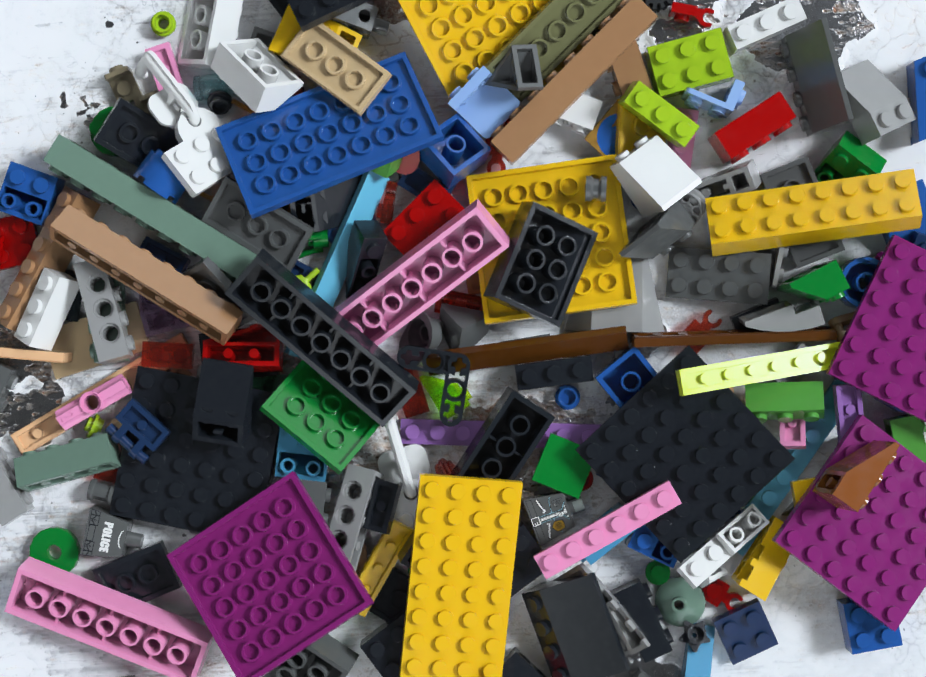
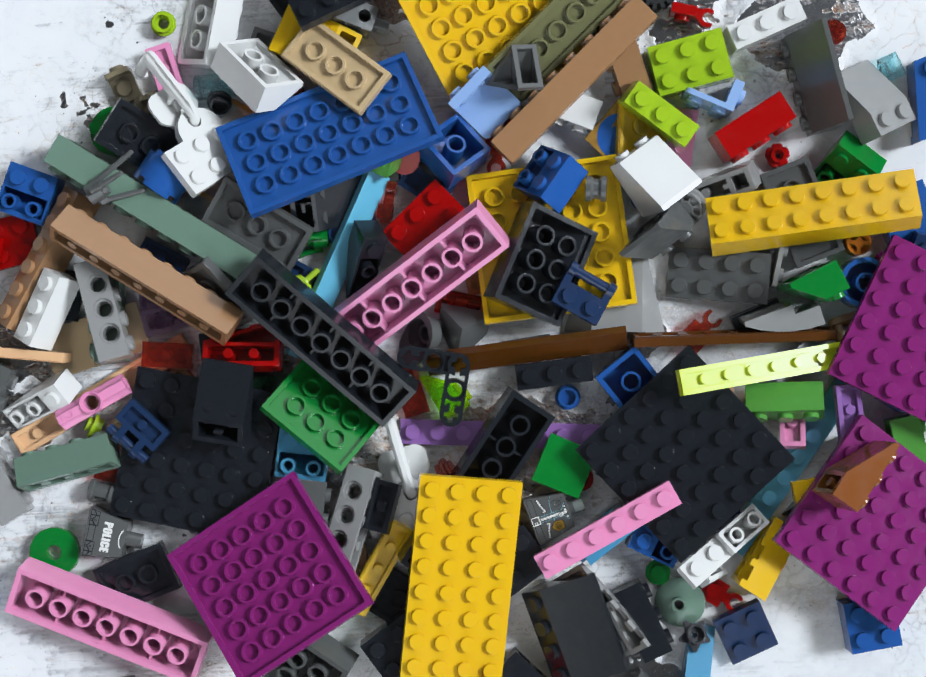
none -> white slope [2,368,82,430]
none -> dark grey plant [83,150,147,206]
none -> blue slope [513,145,588,214]
none -> dark blue plate [550,260,618,326]
none -> red plate [765,143,790,168]
none -> clear red plate [828,19,846,45]
none -> orange wheel [842,235,872,256]
none -> clear light blue slope [877,51,907,82]

